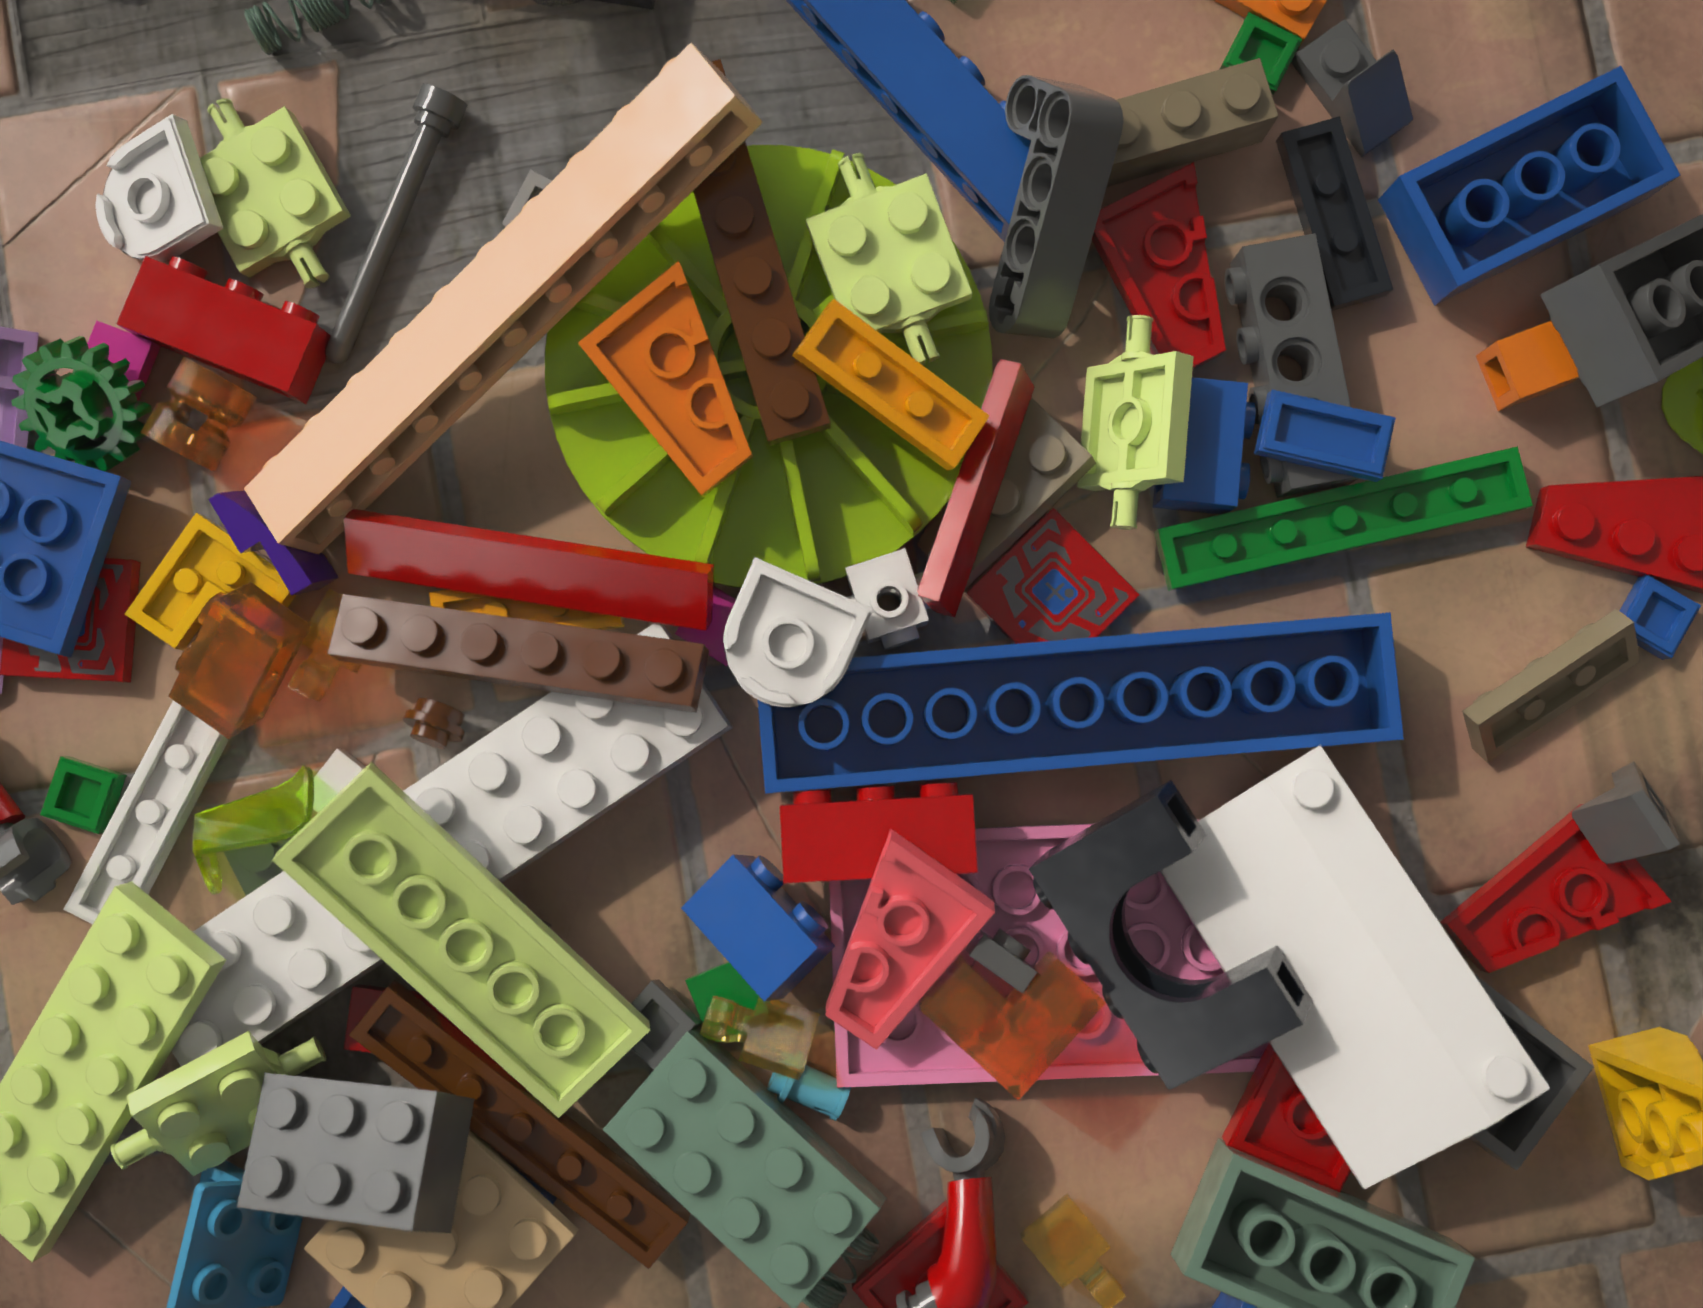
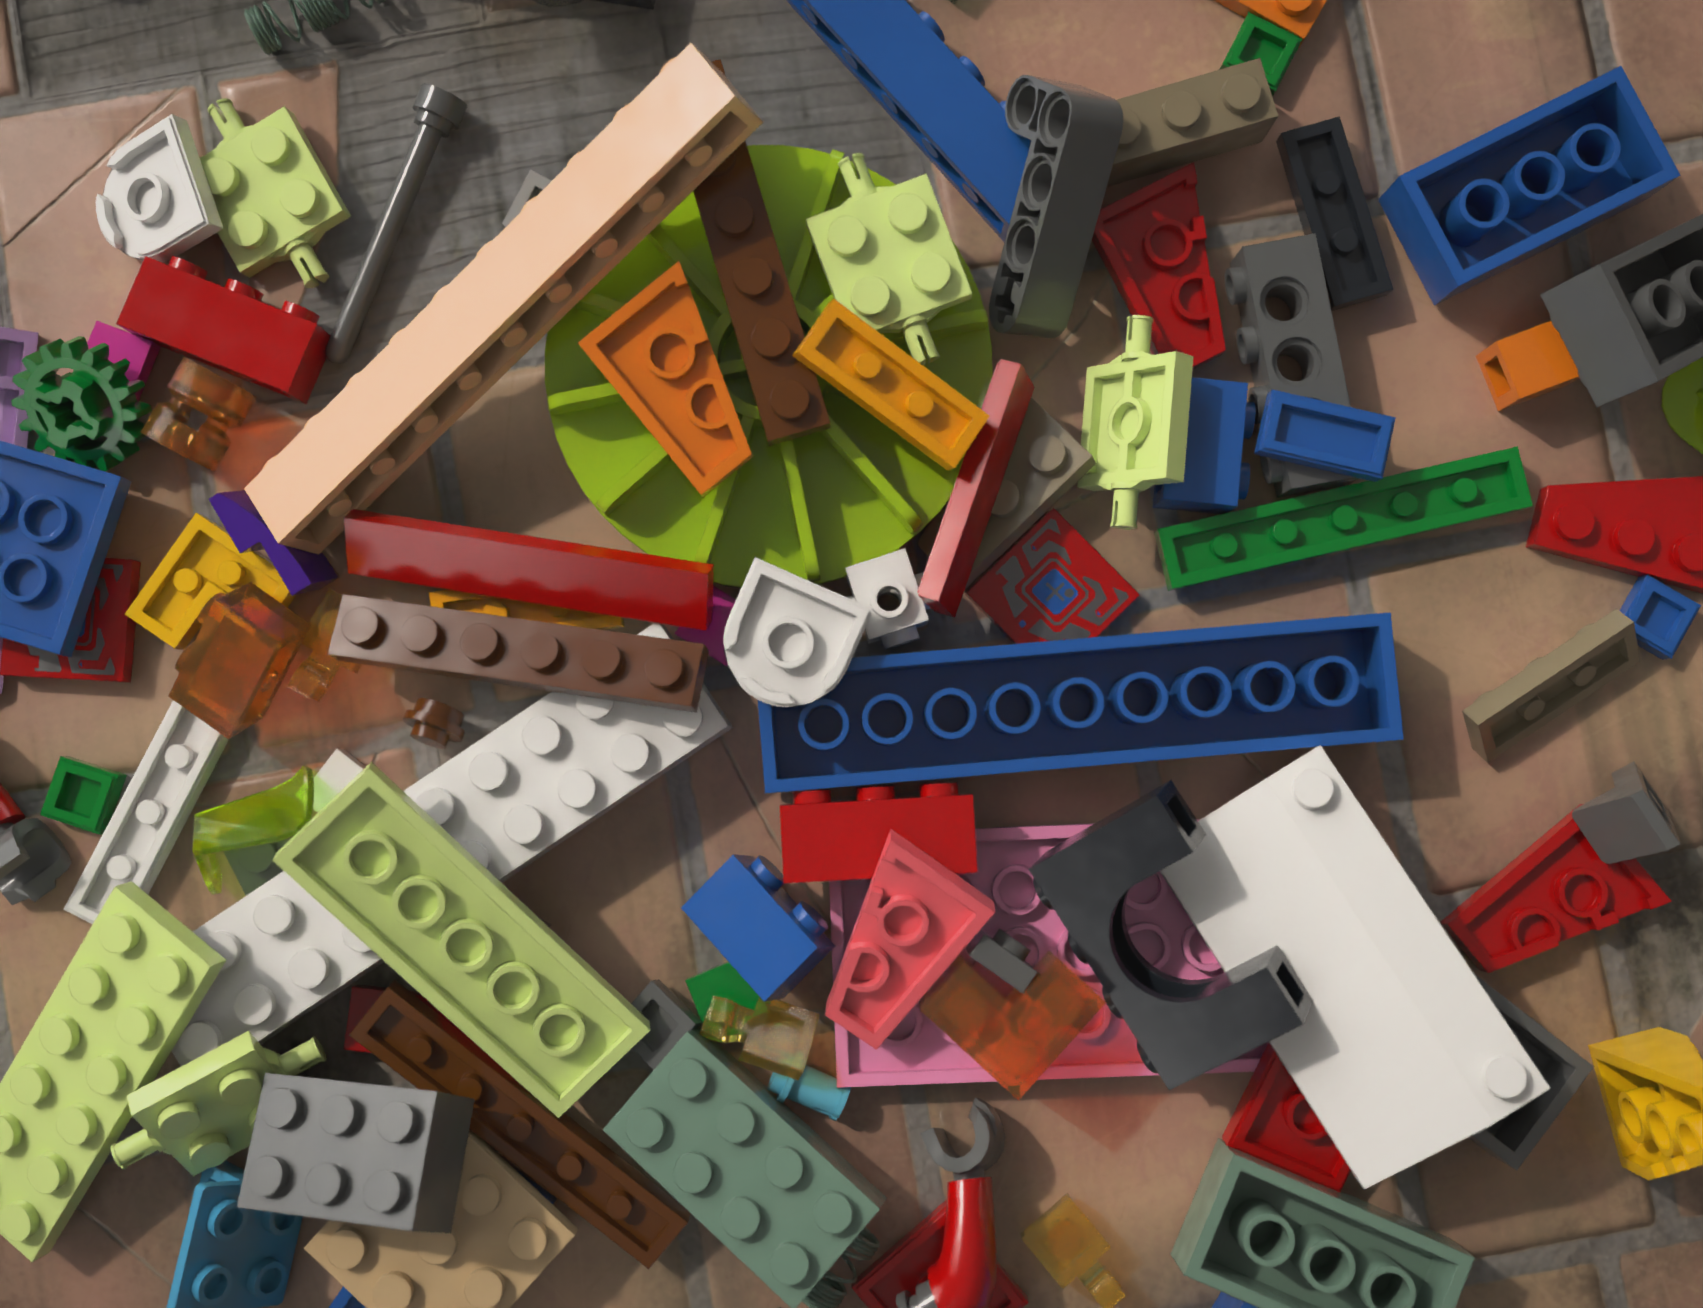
dark grey slope [1291,19,1413,157] -> none

